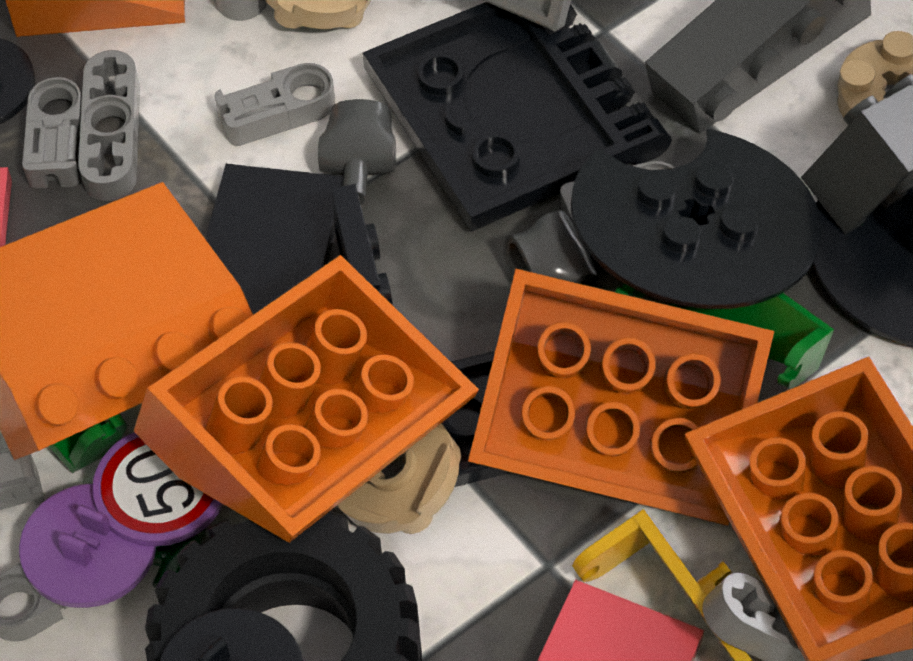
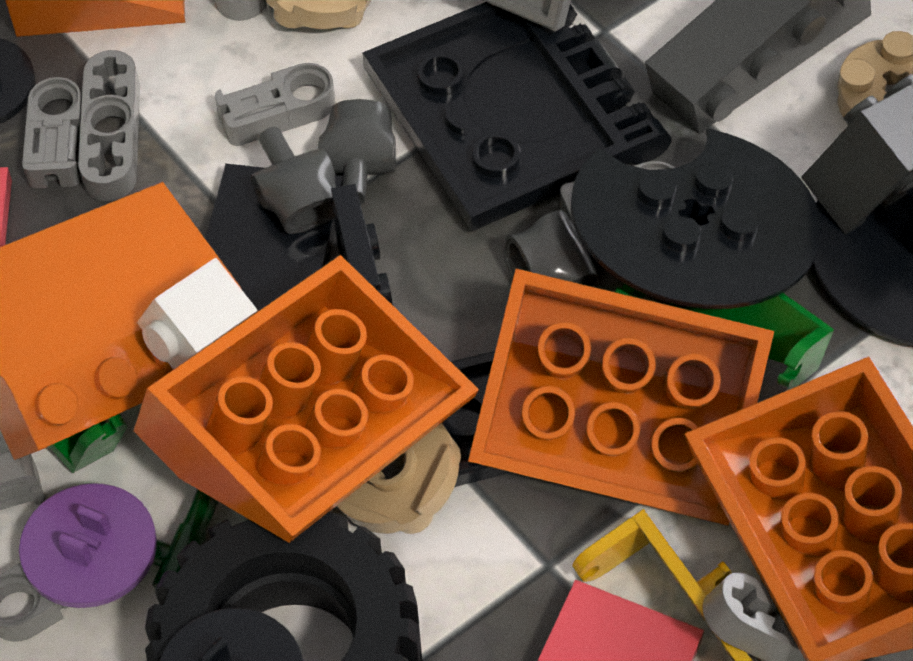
piece [93,432,223,546] -> none
none -> white brick [137,257,258,370]
none -> dark grey piece [251,127,336,234]

